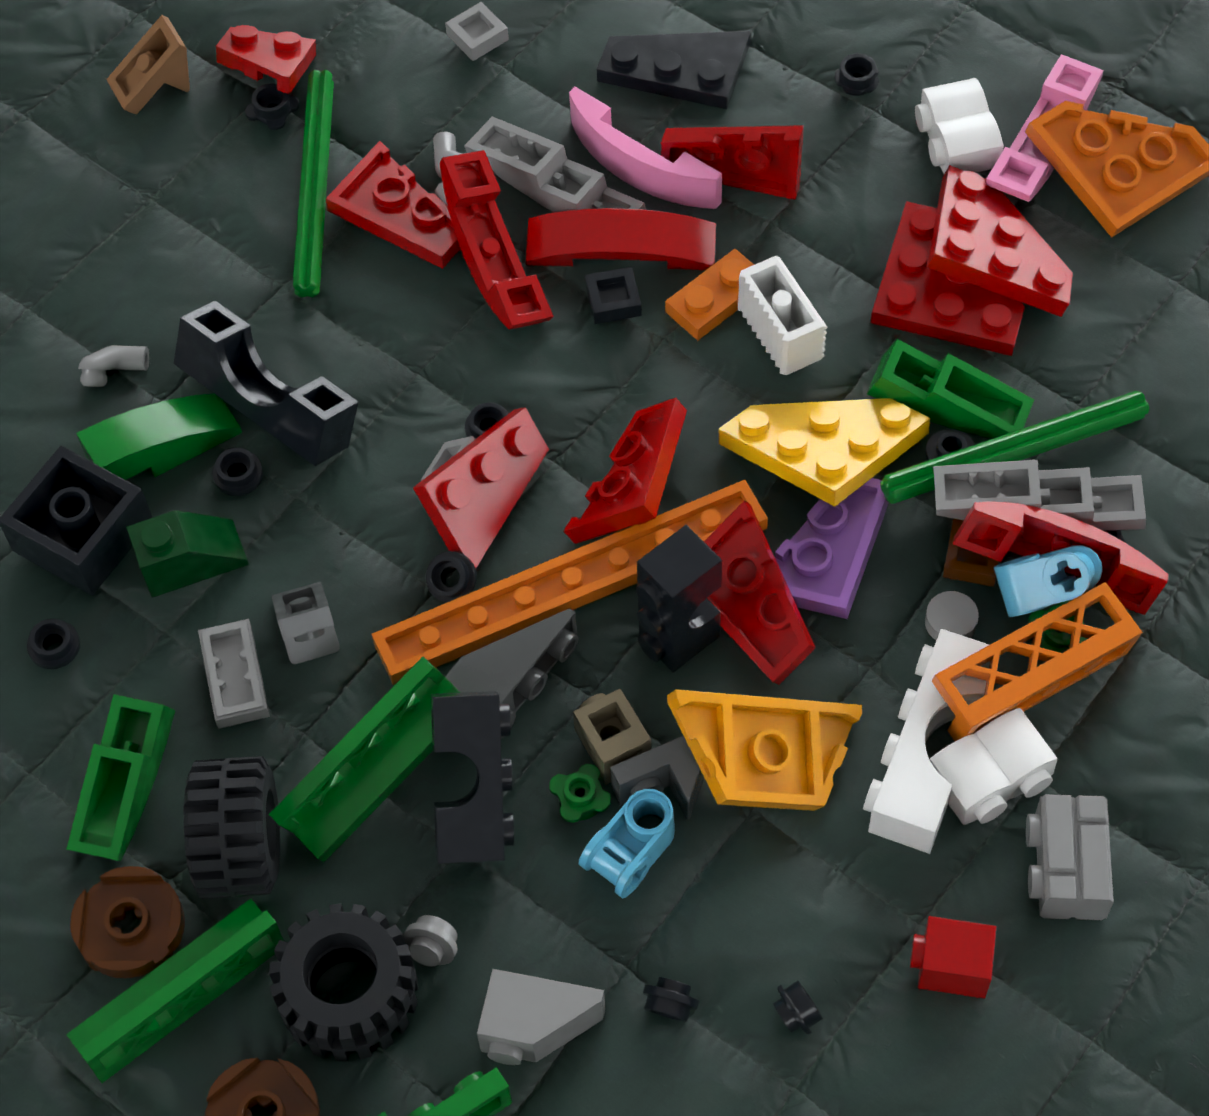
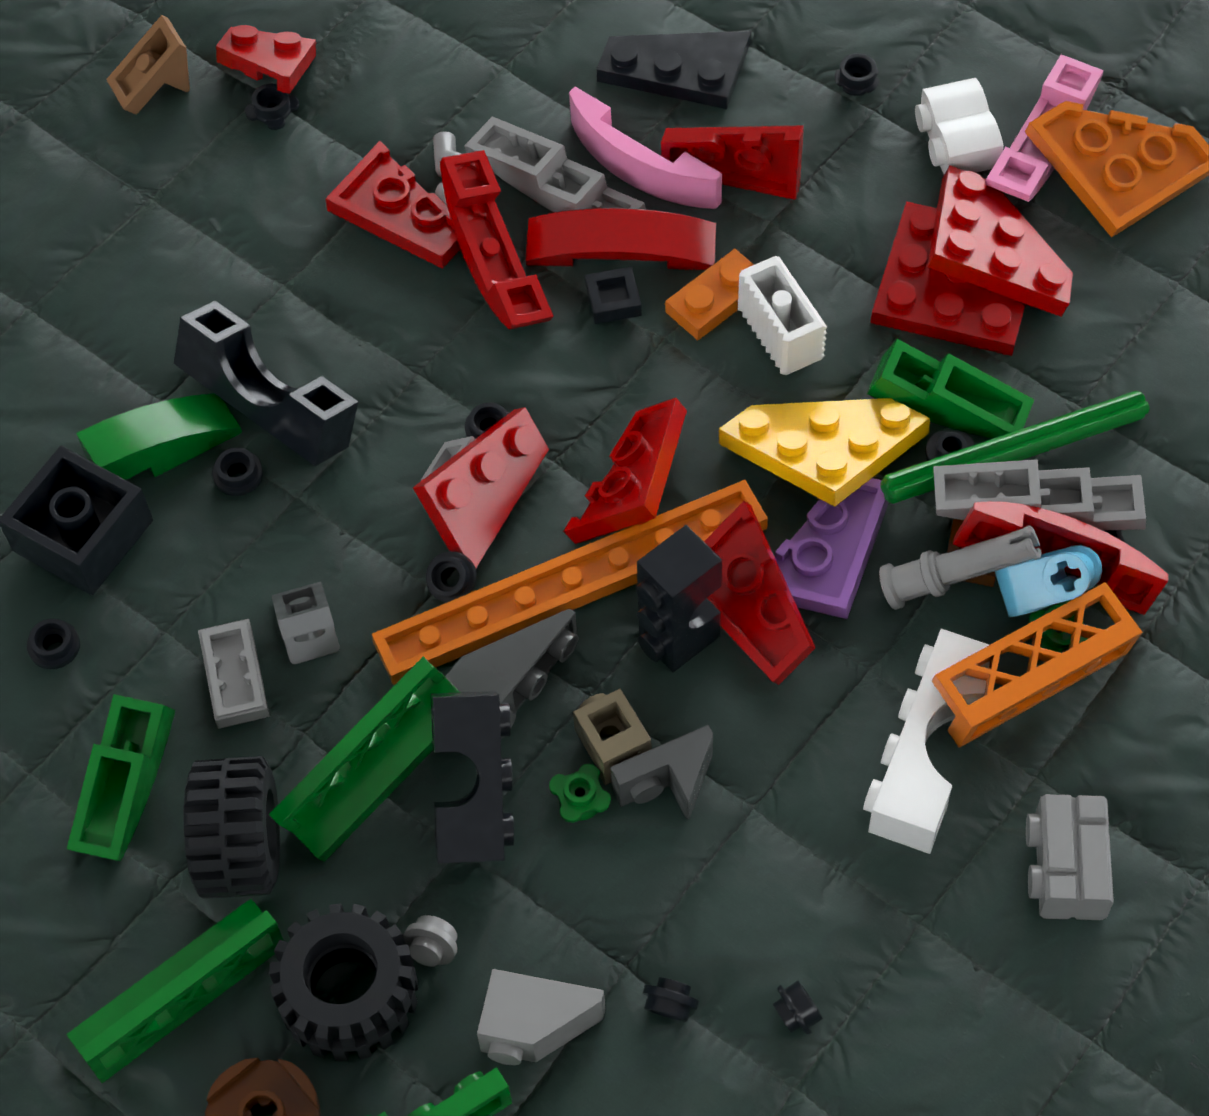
reddish brown plate [70,866,185,978] -> none
light grey arm [78,345,149,387] -> none
dark green slope [126,510,249,598] -> none
green axle [293,69,334,298] -> none
light grey plate [445,2,509,61] -> none
medium azure piece [578,789,675,899] -> none
light orange wing [667,689,862,811] -> none
red brick [910,916,997,999] -> none
light grey tile [925,591,979,640] -> none
white brick [930,708,1058,825] -> none
none -> light grey pin [879,525,1041,610]

